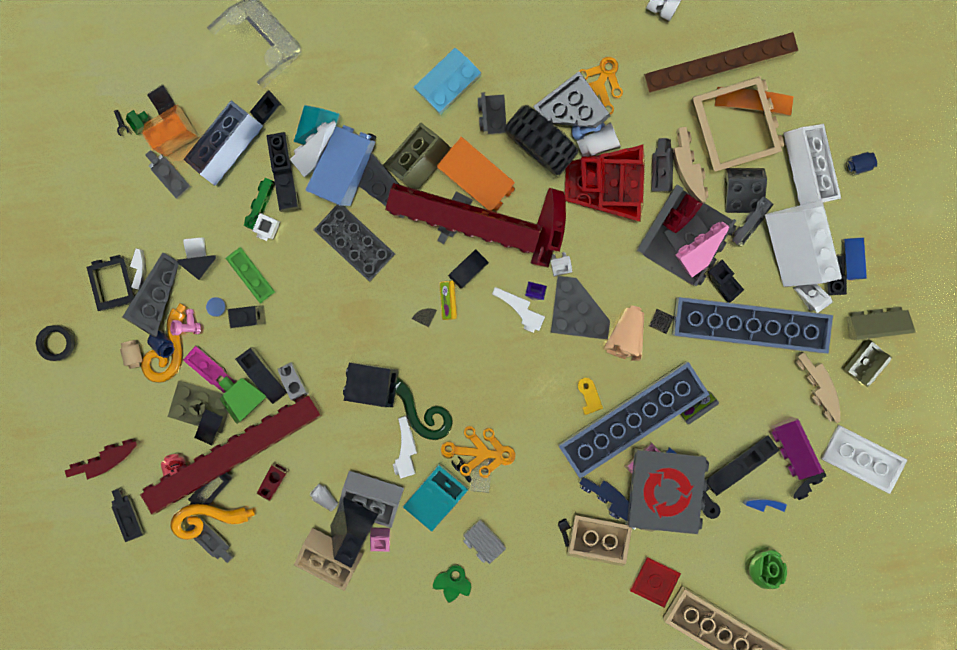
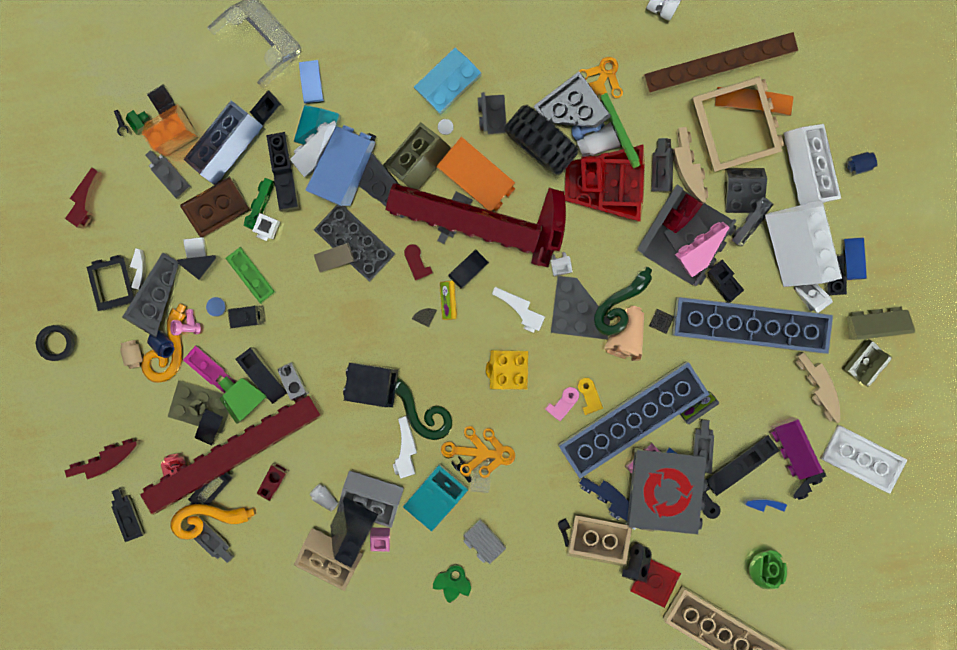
dark purple slope [525,282,547,300] -> none
none -> dark red slope [65,167,102,228]
none -> reddish brown tile [180,176,250,238]
none -> light blue slope [299,60,323,103]
none -> dark tan slope [314,243,355,273]
none -> dark red leg [404,244,433,281]
none -> white sticker [438,119,453,135]
none -> yellow plate [485,350,528,389]
none -> bright pink leg [545,387,579,421]
none -> dark green plant [594,267,652,336]
none -> bright green tile [601,93,640,168]
none -> black leg [622,544,652,583]
none -> dark grey hinge [693,419,714,474]

